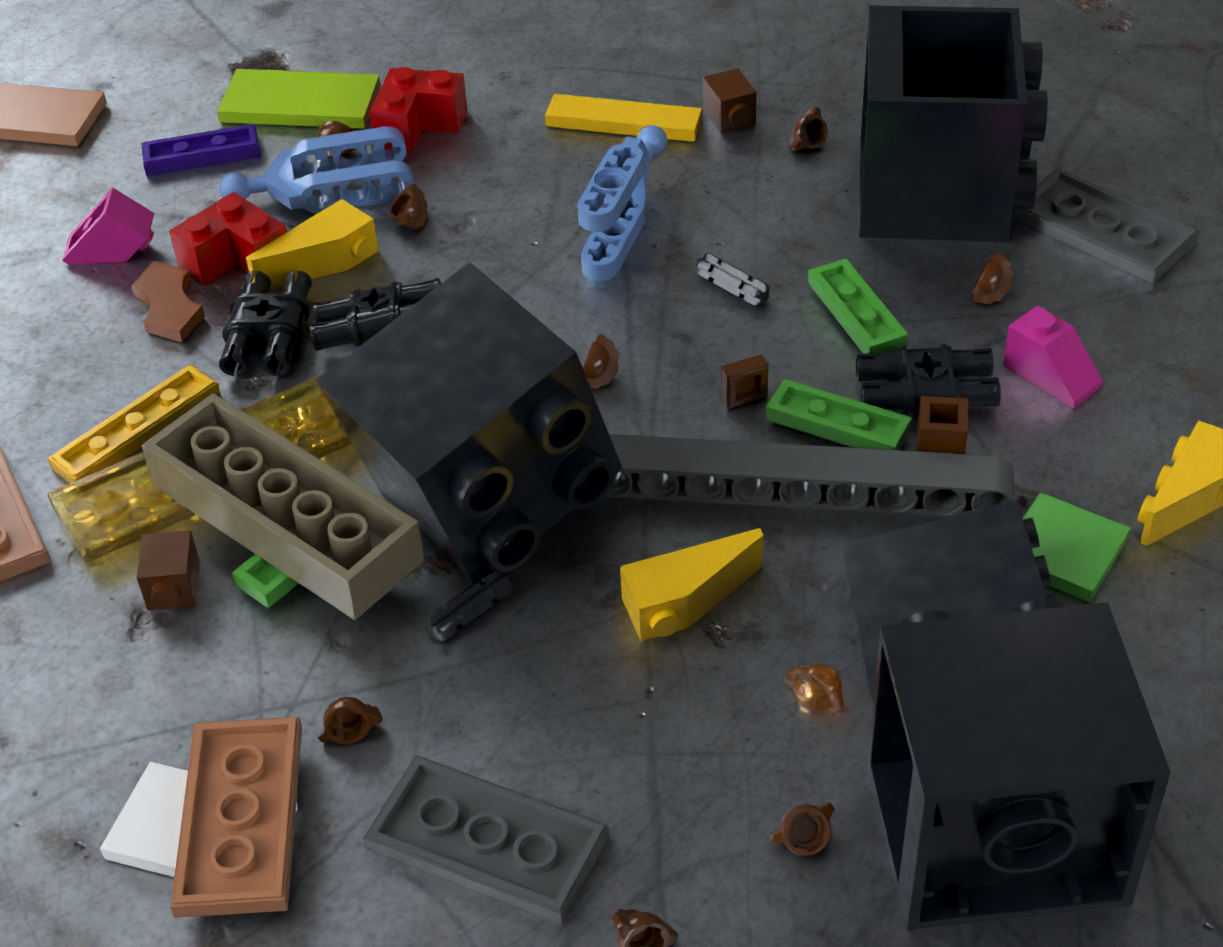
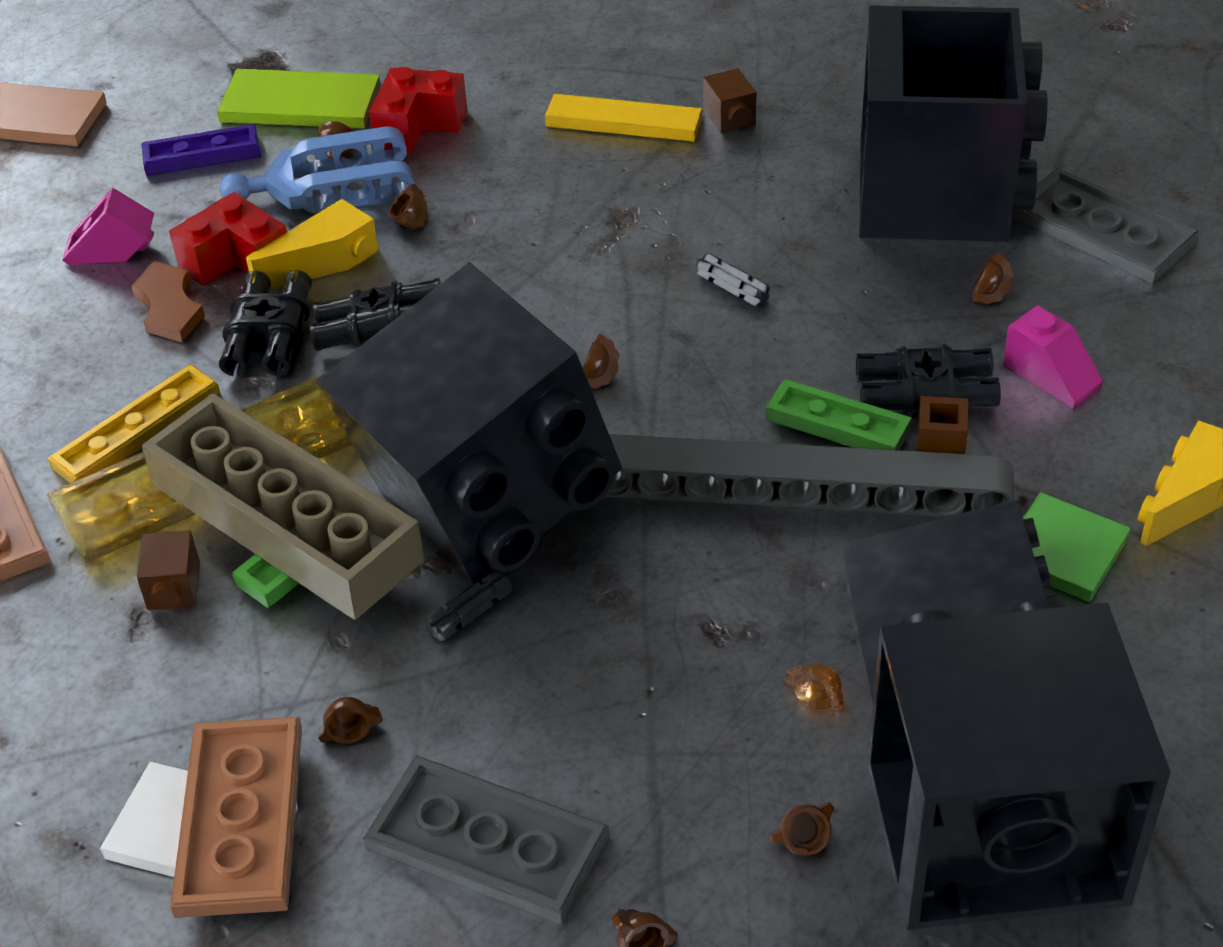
medium blue piece [578,125,668,281] -> none
yellow slope [620,528,764,642] -> none
reddish brown tile [721,354,769,409] -> none
reddish brown piece [788,106,828,151] -> none
bright green plate [808,258,909,354] -> none

